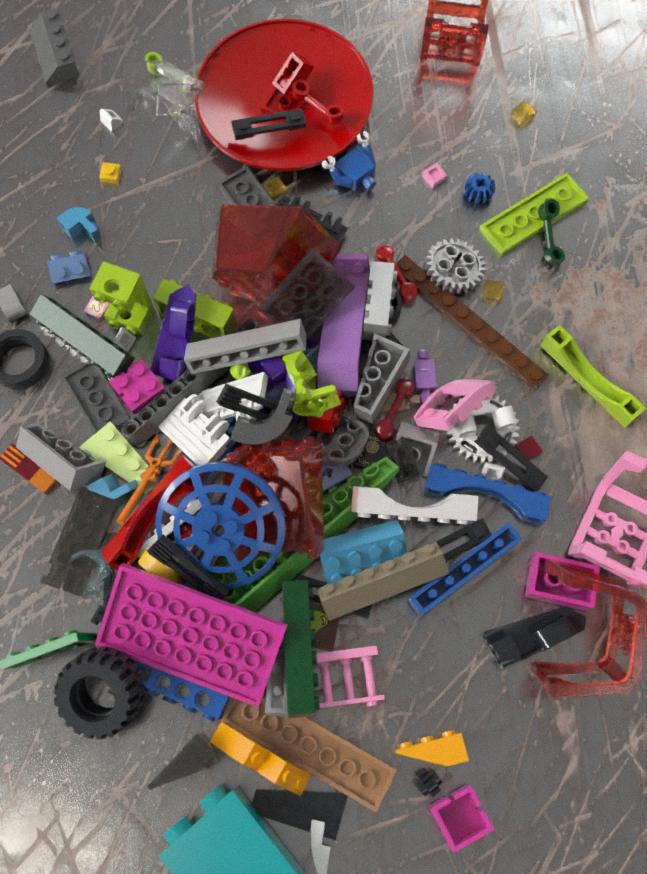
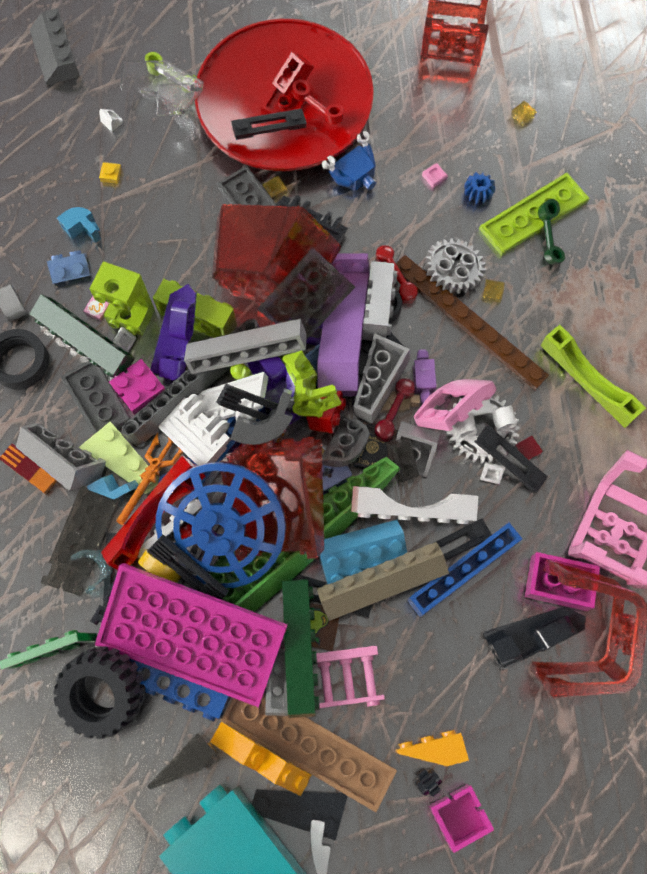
blue arch [423,463,552,525] -> none

